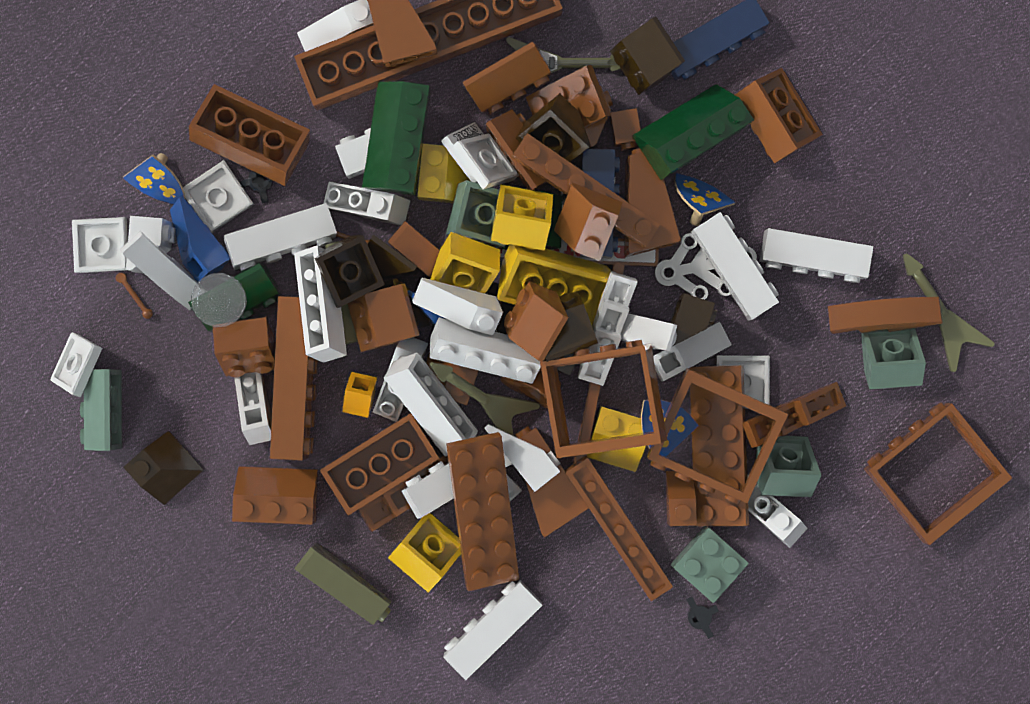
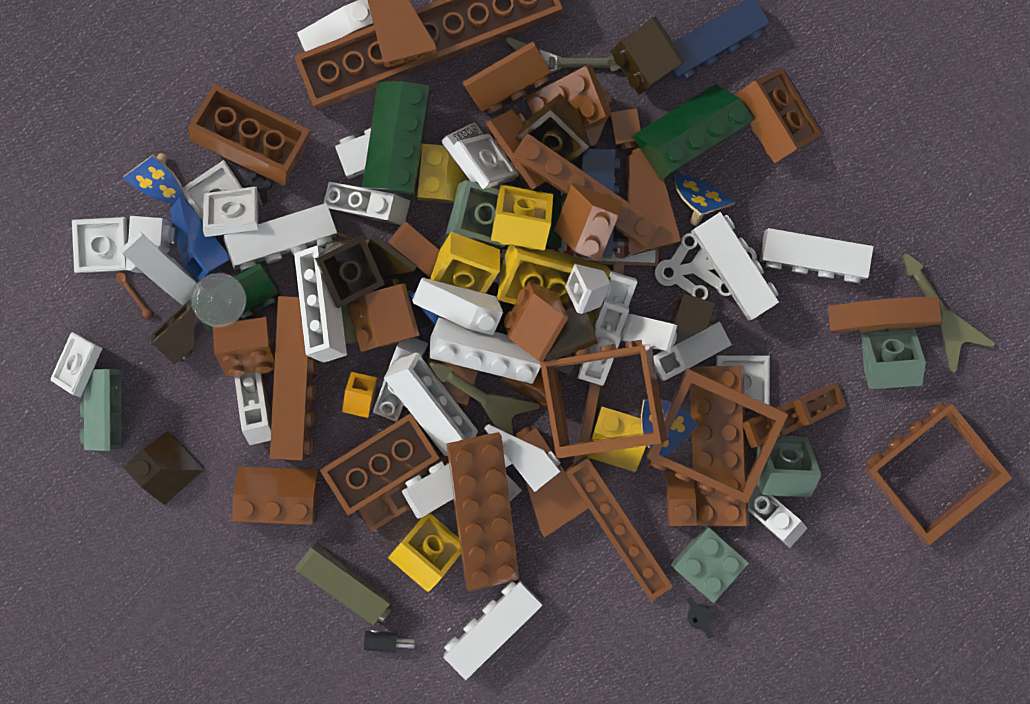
none -> dark brown slope [151,300,195,365]
none -> white tile [203,187,258,237]
none -> black piece [364,630,415,653]
none -> white slope [565,264,611,314]

